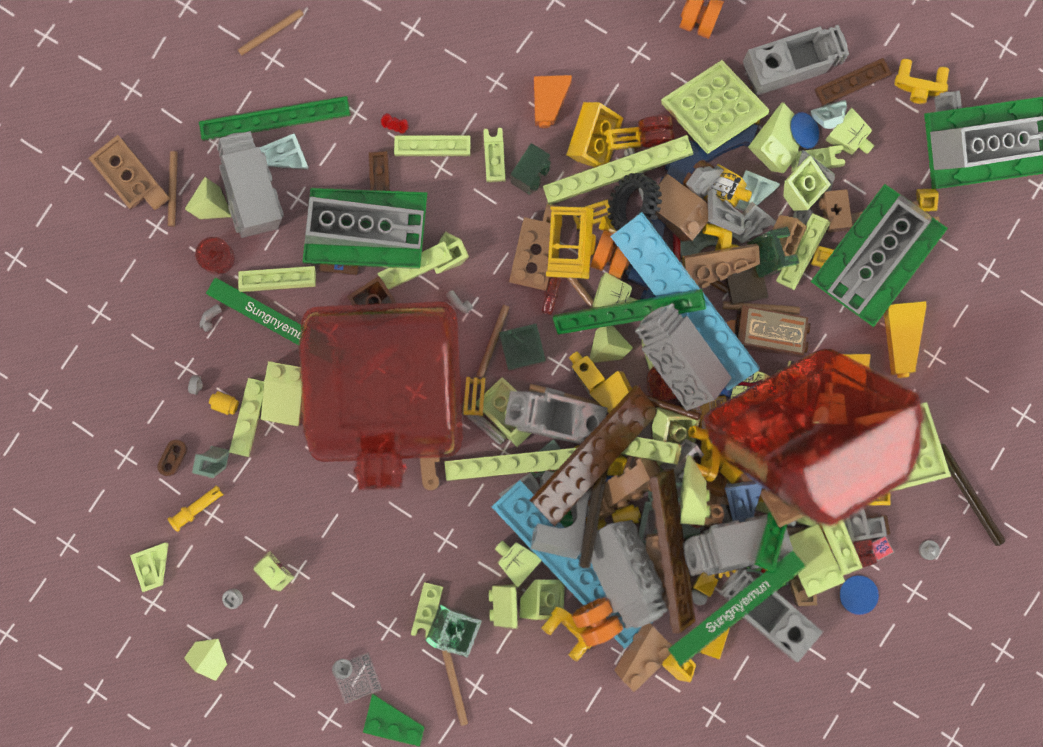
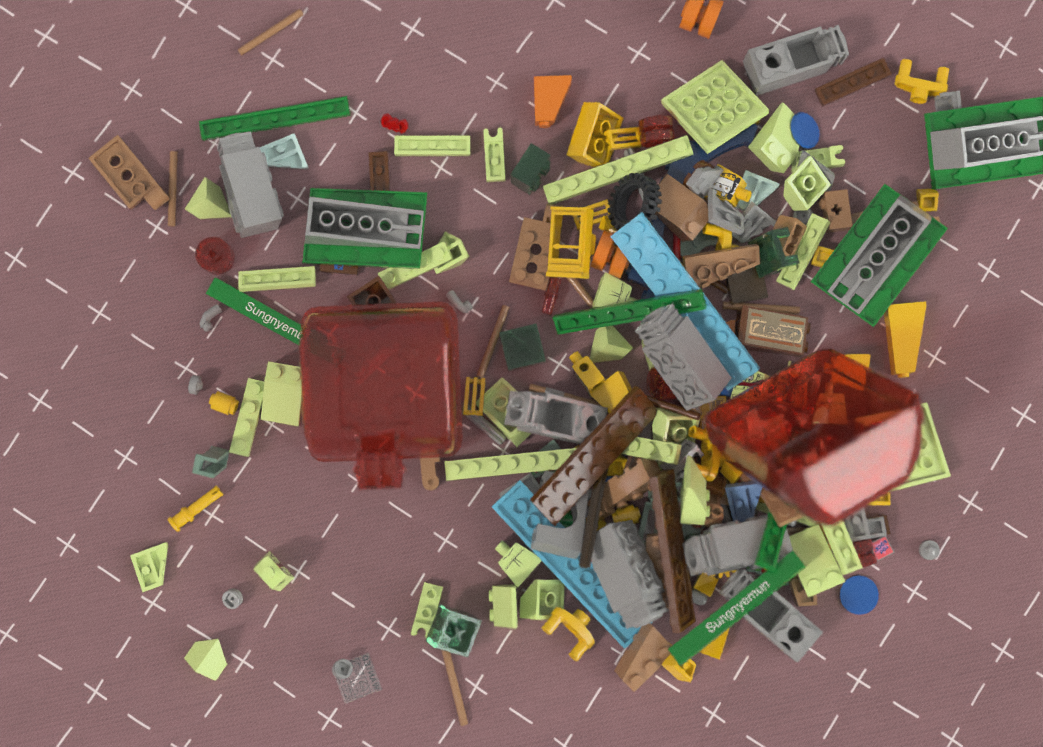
reddish brown plate [157,439,187,476] -> none
green wing [363,693,425,747] -> none
orange wheel [571,597,623,647] -> none
light aqua wing [811,100,847,129] -> none
yellowish green torso [826,108,875,155] -> none
dark brown axle [941,444,1006,546] -> none

